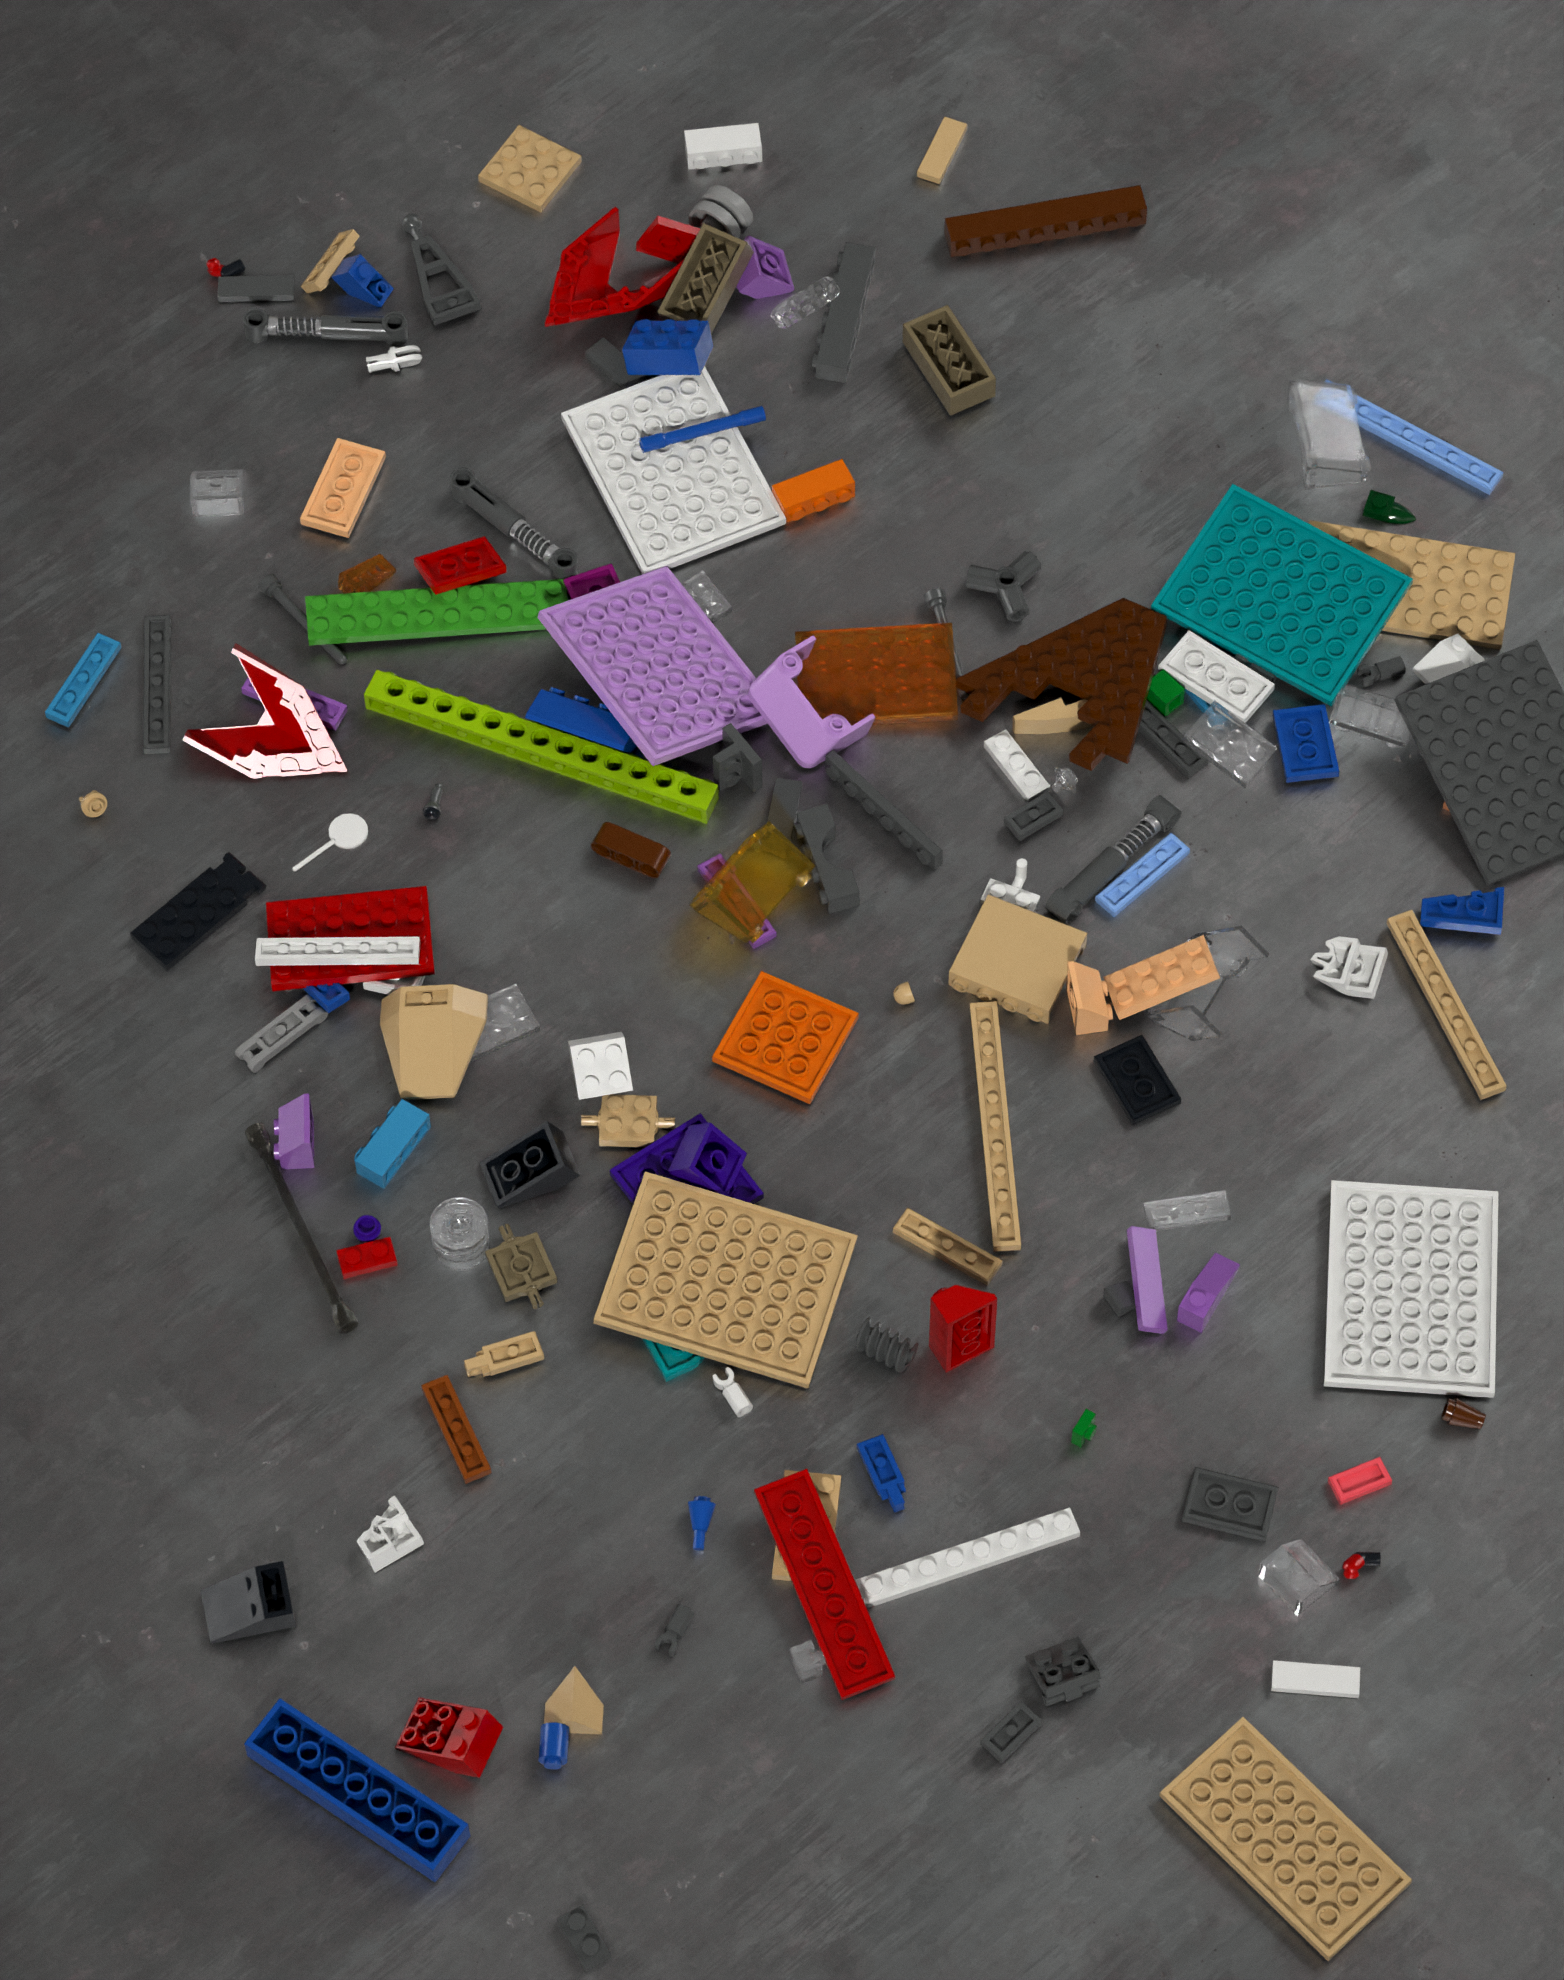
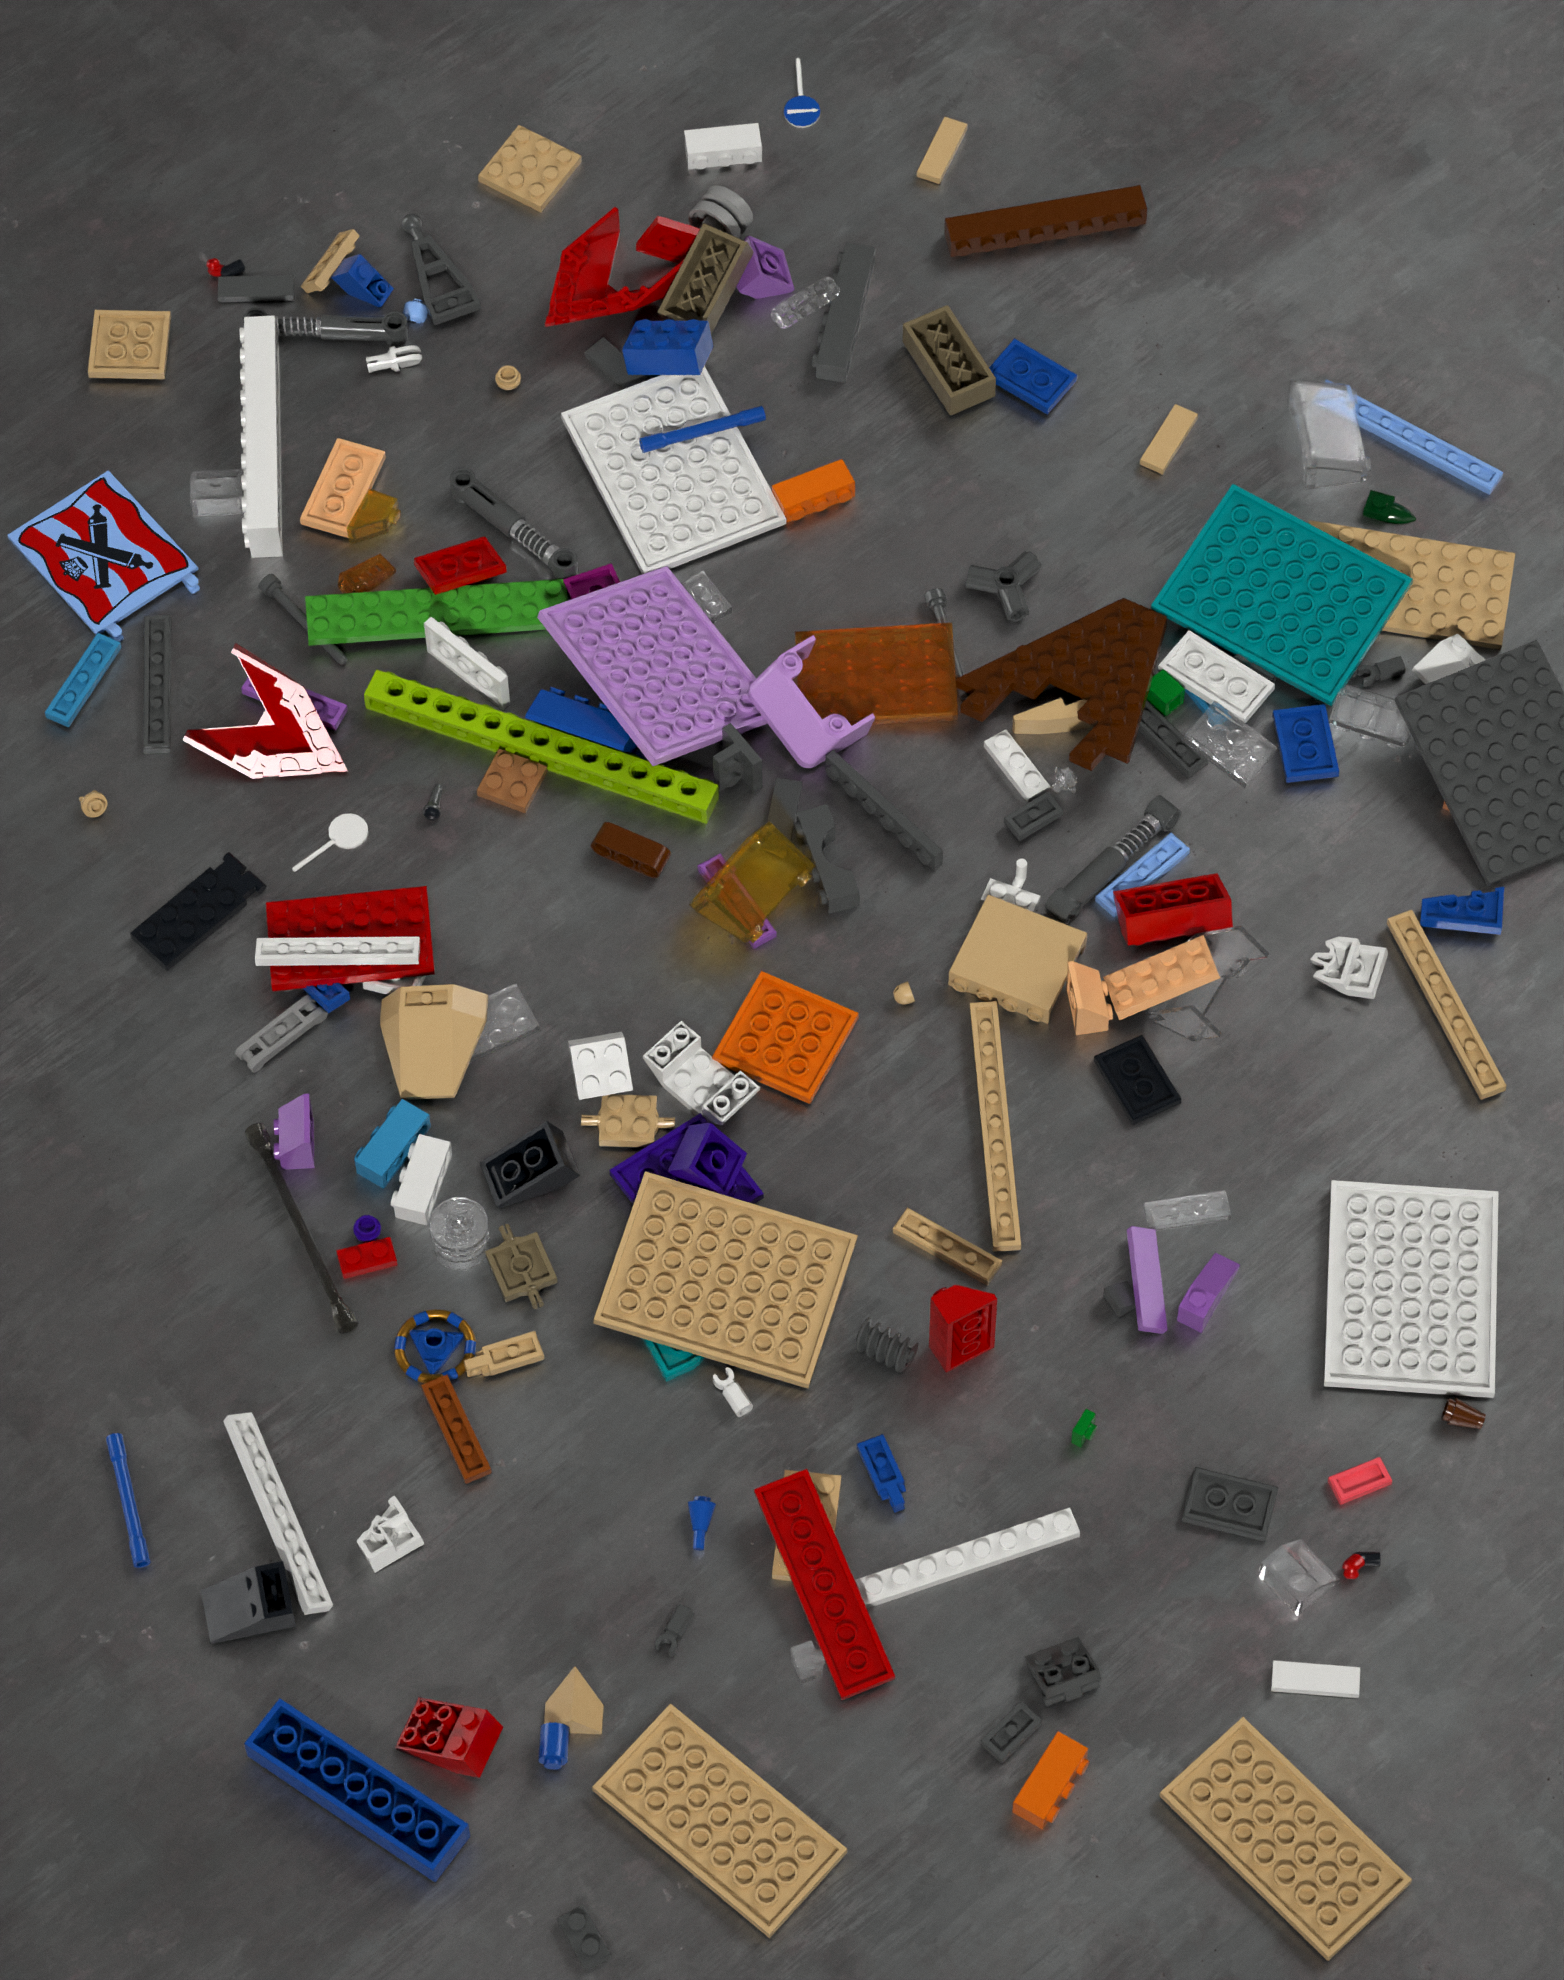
none -> flag [7,470,200,642]
none -> tan plate [88,310,171,379]
none -> blue piece [106,1433,151,1568]
none -> white plate [223,1412,333,1615]
none -> white brick [240,315,283,558]
none -> clear yellow slope [347,489,401,544]
none -> white brick [391,1134,452,1226]
none -> blue piece [394,1309,476,1384]
none -> light blue piece [402,299,428,323]
none -> white plate [424,617,510,710]
none -> medium nougat plate [477,749,548,814]
none -> tan plate [495,365,521,390]
none -> tan plate [592,1703,847,1938]
none -> white slope [643,1021,760,1125]
none -> blue piece [784,58,821,128]
none -> blue plate [989,338,1077,415]
none -> orange brick [1012,1731,1090,1830]
none -> red slope [1113,873,1233,946]
none -> tan tile [1140,404,1198,475]

